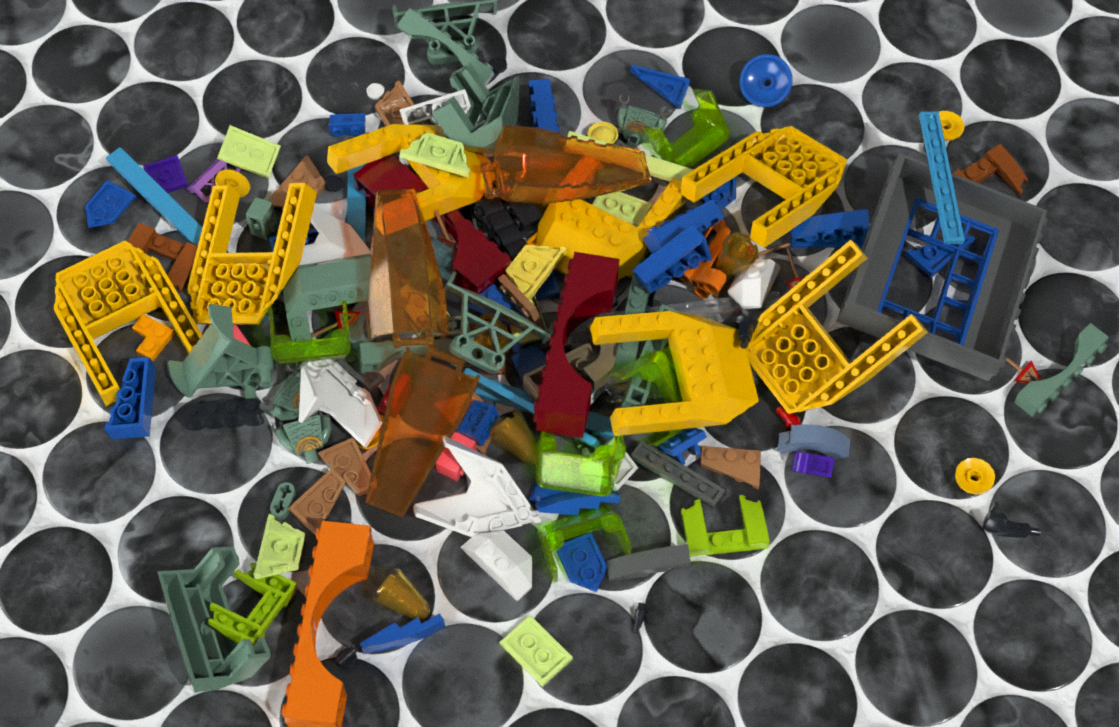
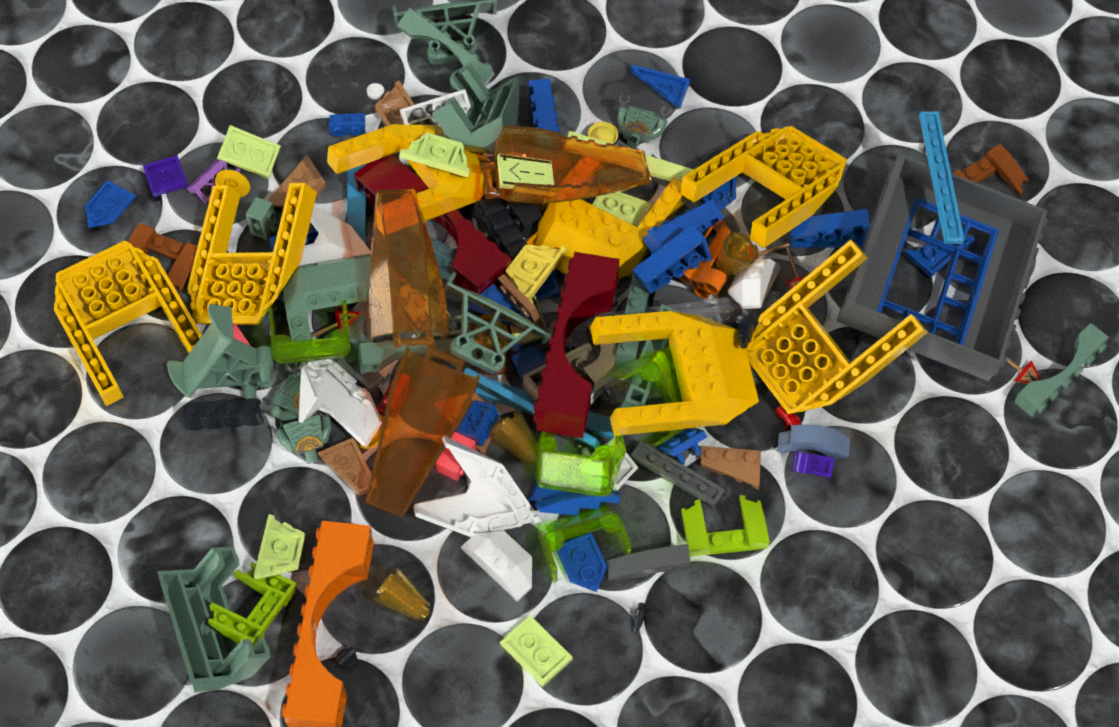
blue wedge [104,357,156,440] -> none
dark azure tile [106,147,203,246] -> none
light orange plate [132,314,175,362] -> none
sand green beam [270,482,296,520] -> none
medium nougat wing [288,468,346,537] -> none
black piece [325,175,343,192] -> none
blue slope [360,613,445,654] -> none
medium nougat piece [434,210,457,259] -> none
black piece [490,57,507,73] -> none
clear neon green windscreen [643,89,730,168] -> none
blue dish [740,54,793,107] -> none
yellow dish [939,111,965,141] -> none
yellow dish [955,458,995,495] -> none
black animal [983,502,1041,538] -> none
none -> yellowish green tile [497,154,555,195]

